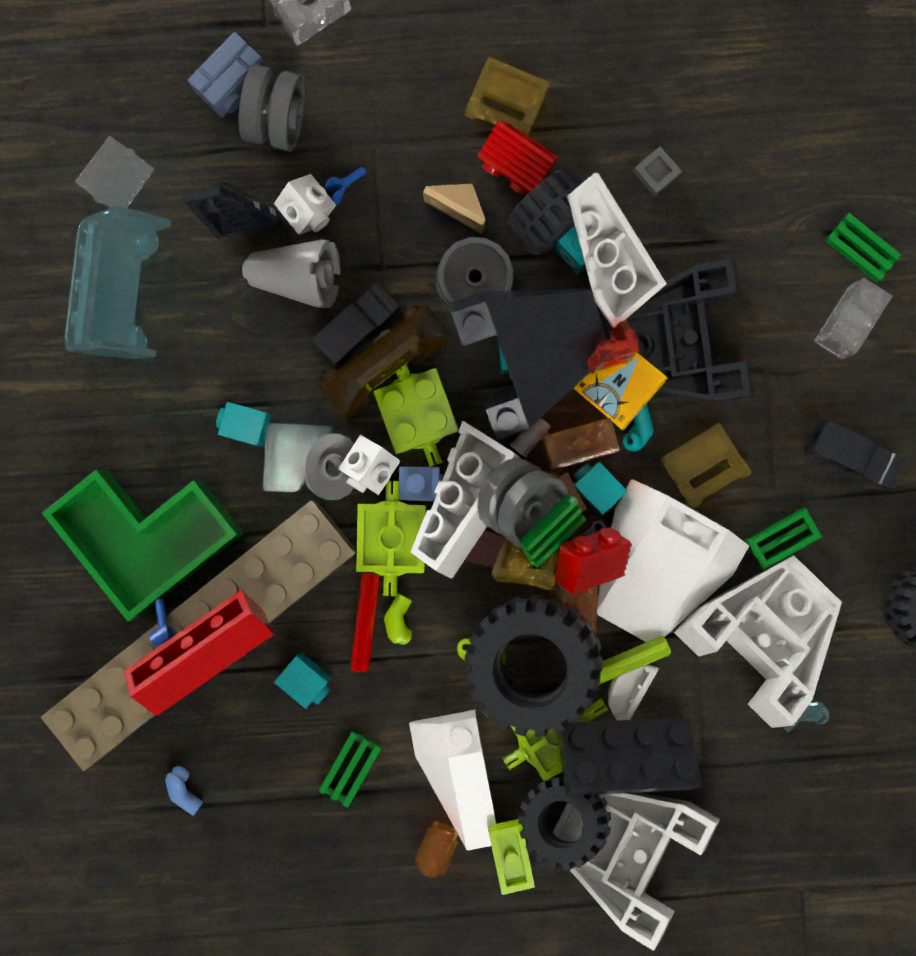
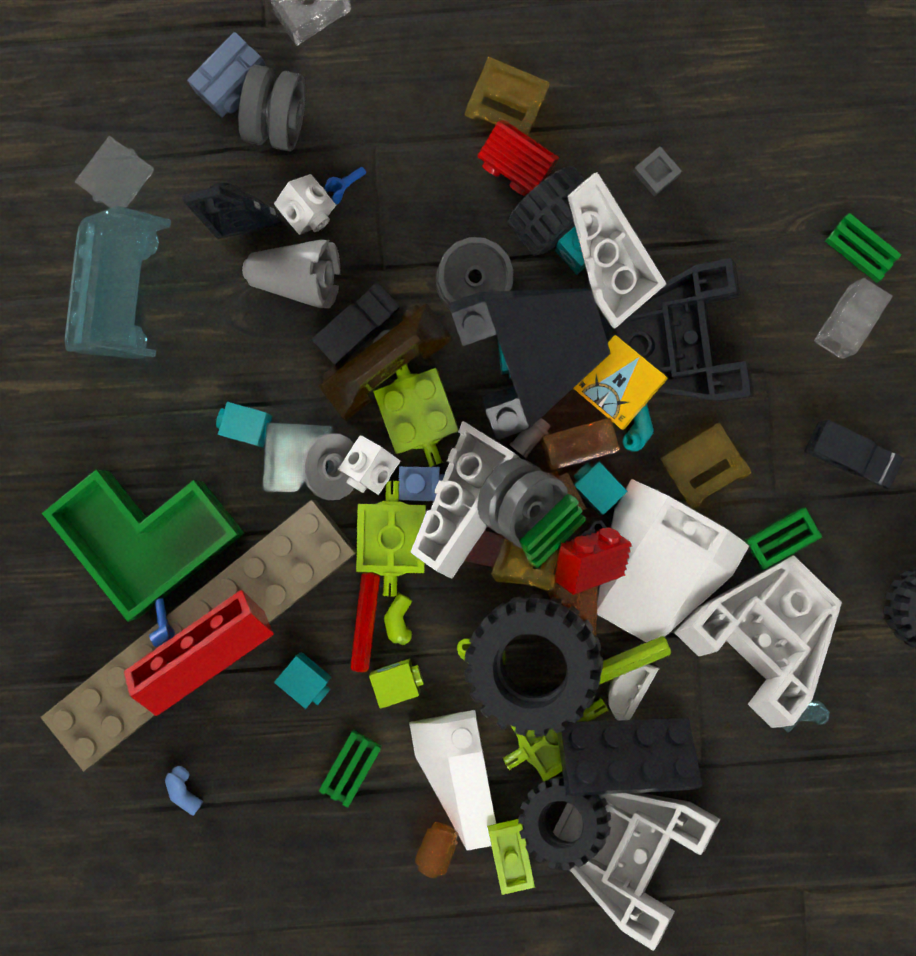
tan slope [423,184,485,234] -> none
clear red bracket [587,320,639,374] -> none
none -> lime brick [369,658,424,709]

